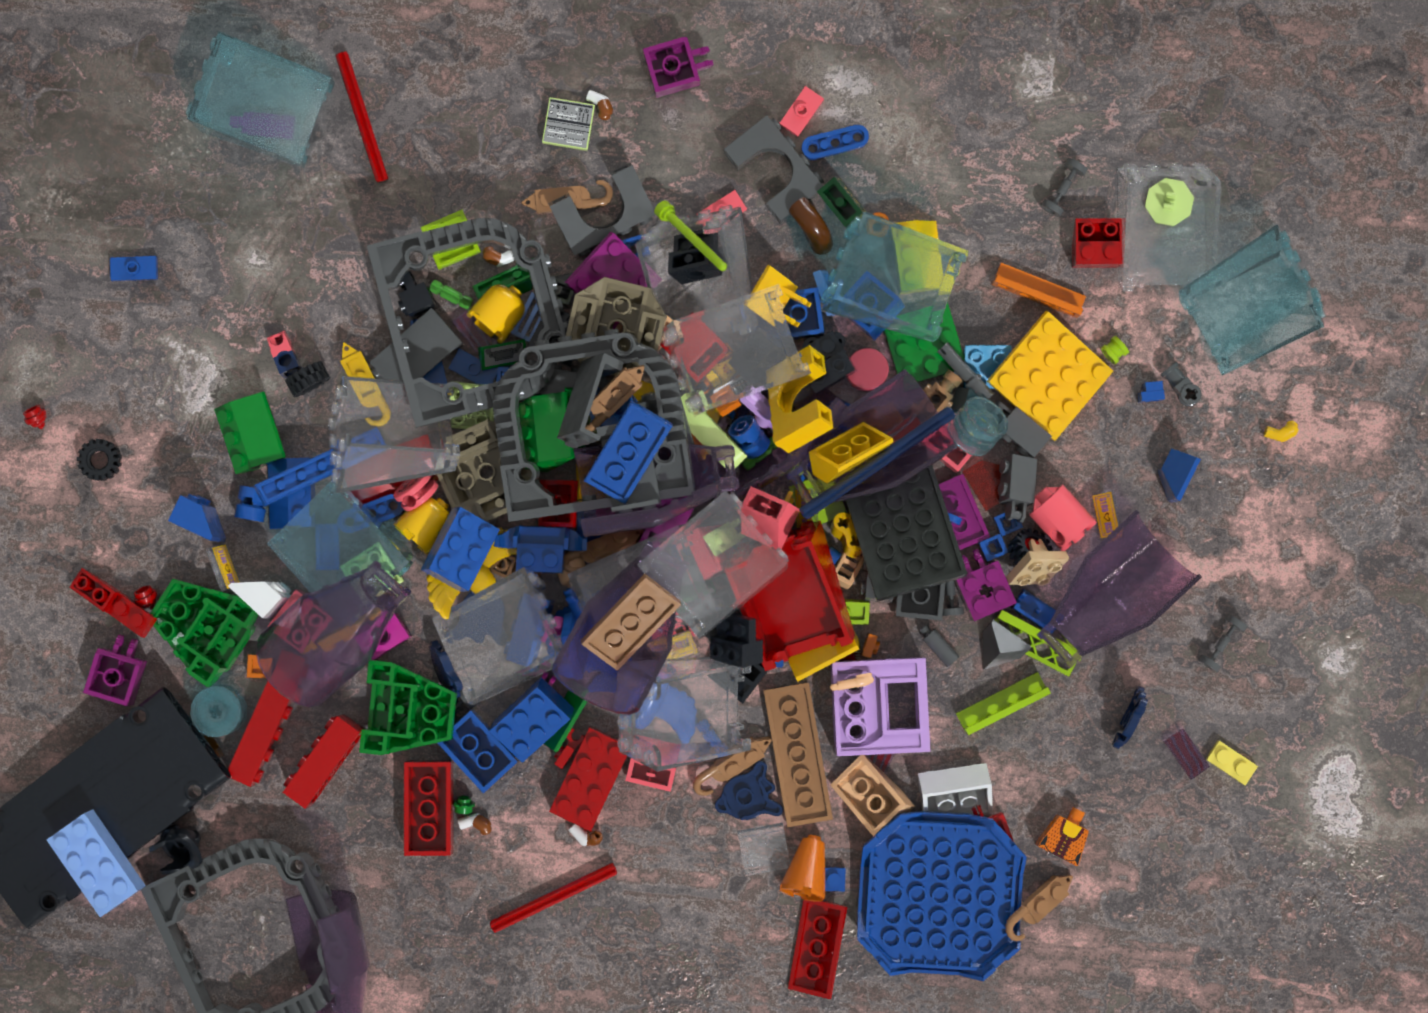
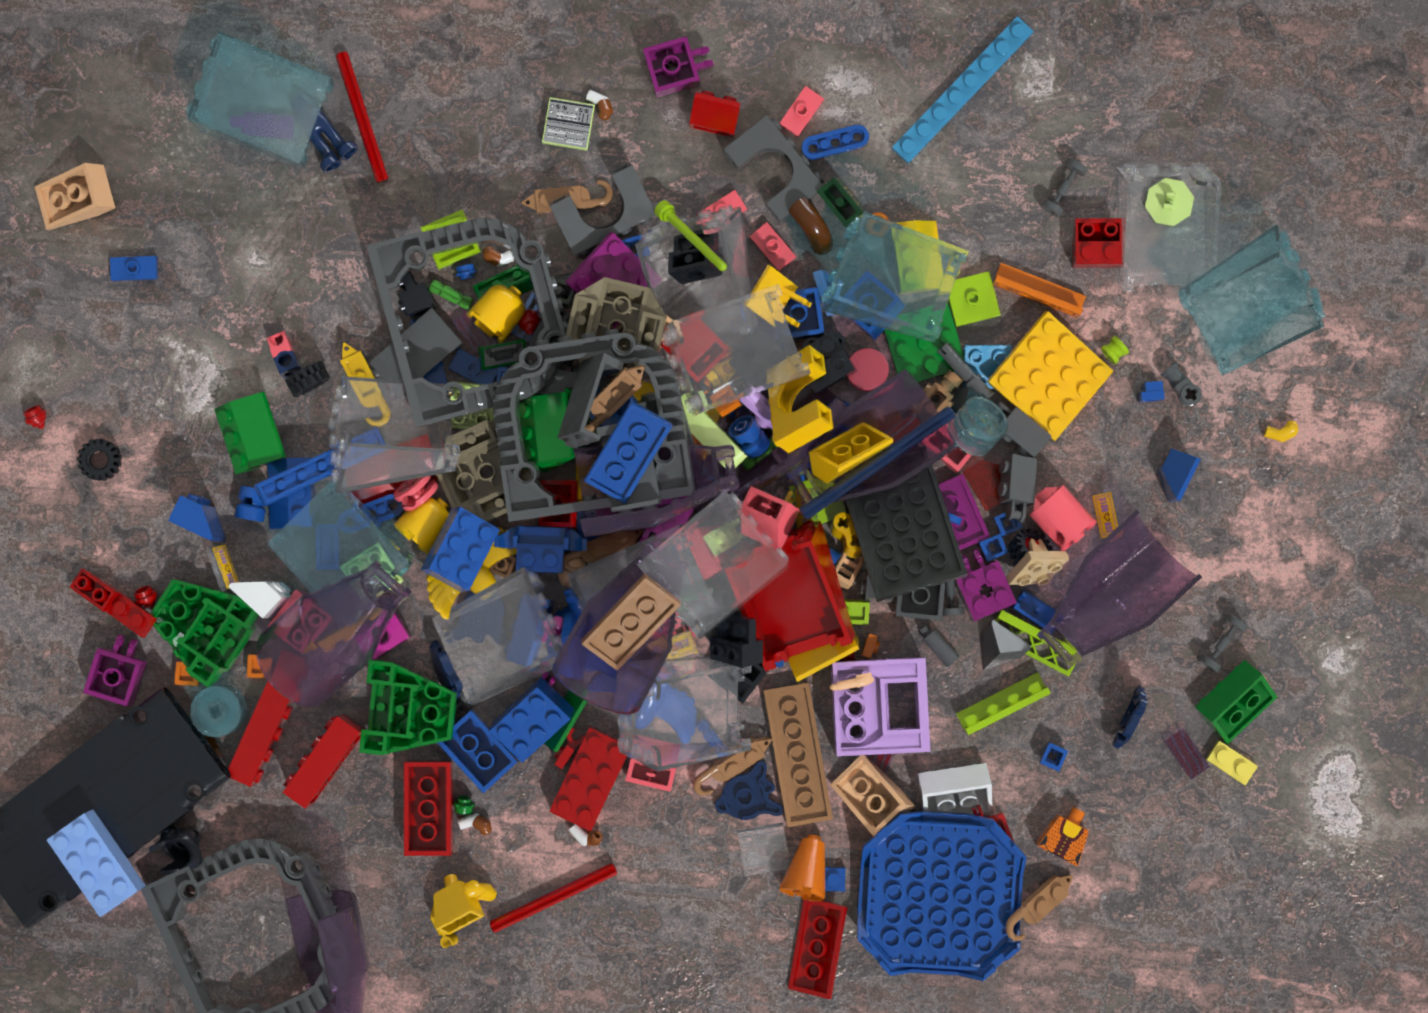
none -> light nougat slope [35,163,115,230]
none -> orange plate [174,661,199,686]
none -> dark blue piece [289,94,358,173]
none -> yellow torso [430,874,497,948]
none -> blue plate [455,264,477,280]
none -> red plate [518,310,541,335]
none -> red slope [689,91,741,138]
none -> coral plate [749,222,796,272]
none -> dark azure plate [891,16,1034,164]
none -> lime plate [945,271,1001,327]
none -> blue piece [1039,742,1068,772]
none -> green slope [1195,660,1278,744]

